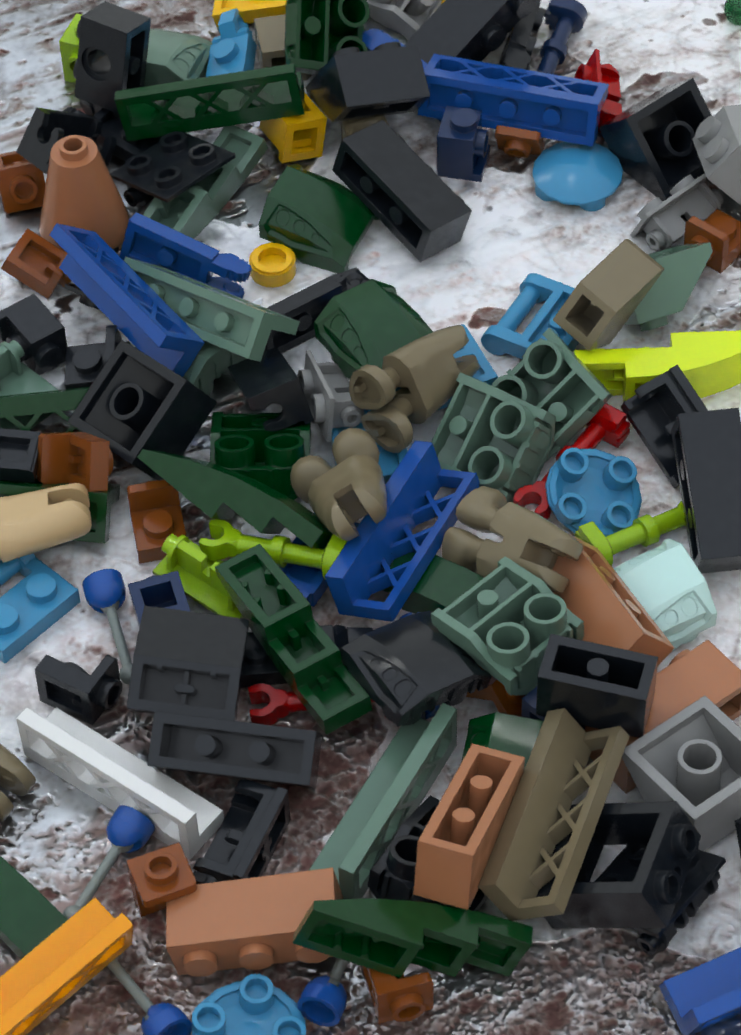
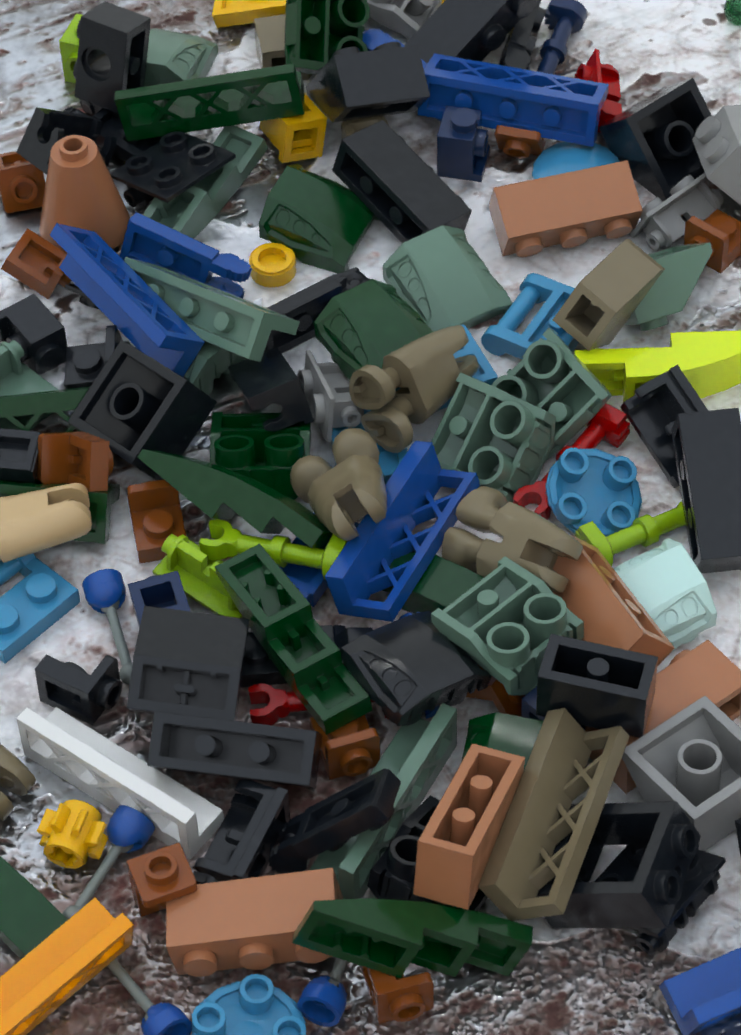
dark azure hinge [206,8,257,77] -> none
none -> yellow gear [37,800,108,869]
none -> black hinge [268,768,401,874]
none -> dark orange bracket [310,714,380,780]
none -> sand green slope [383,225,512,332]
none -> nougat brick [488,160,643,257]

